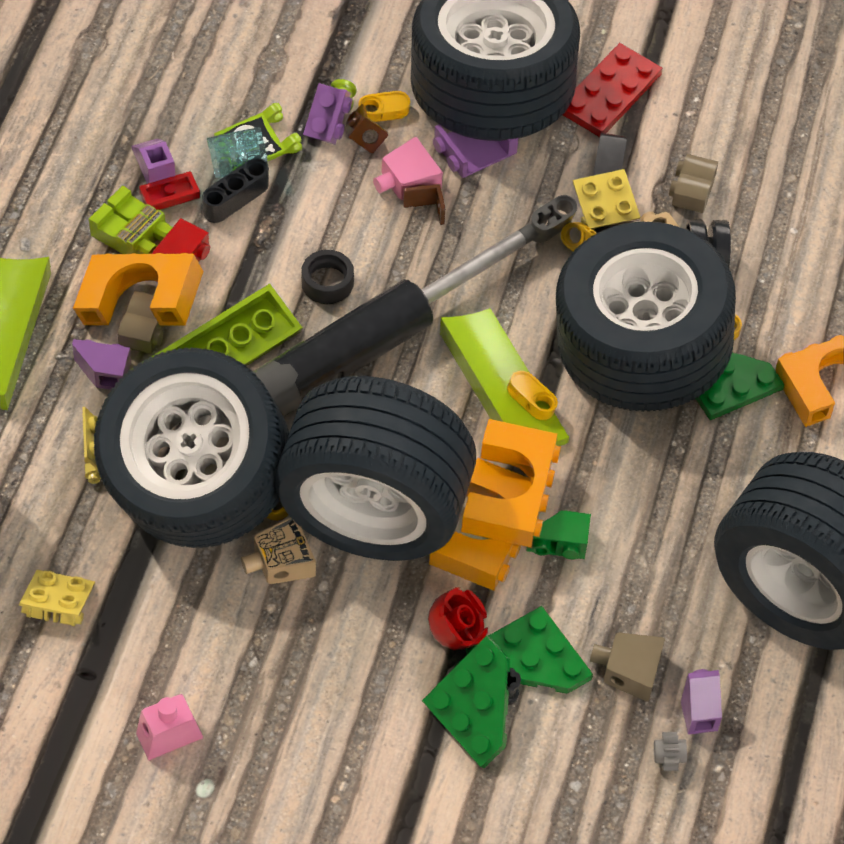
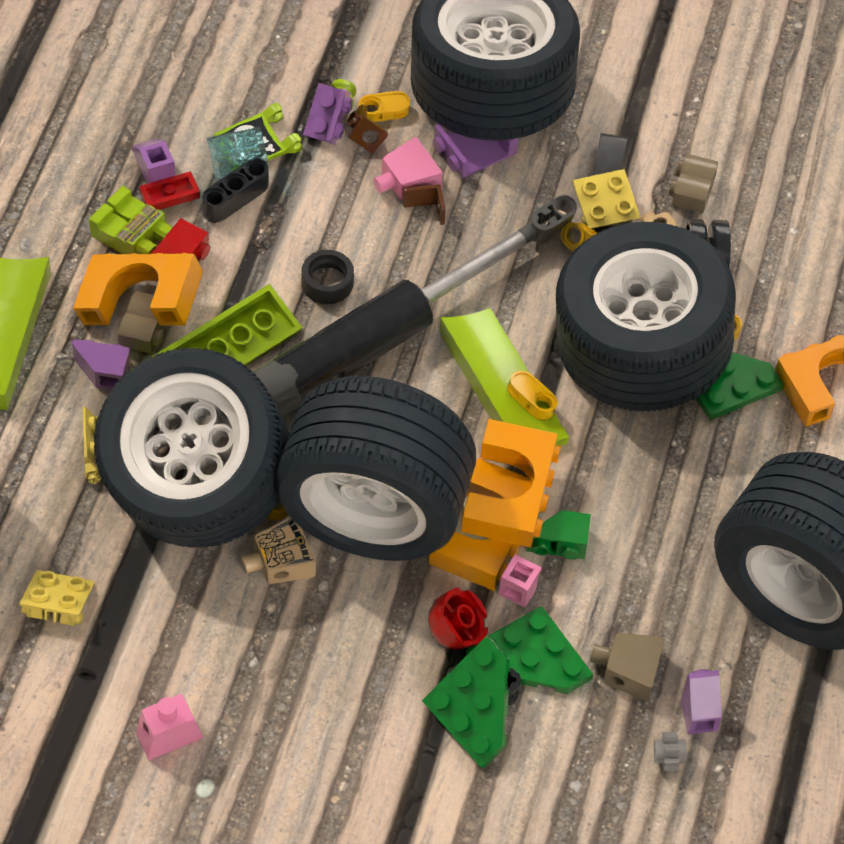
red plate [563,43,663,138] -> none
none -> bright pink brick [499,554,542,608]

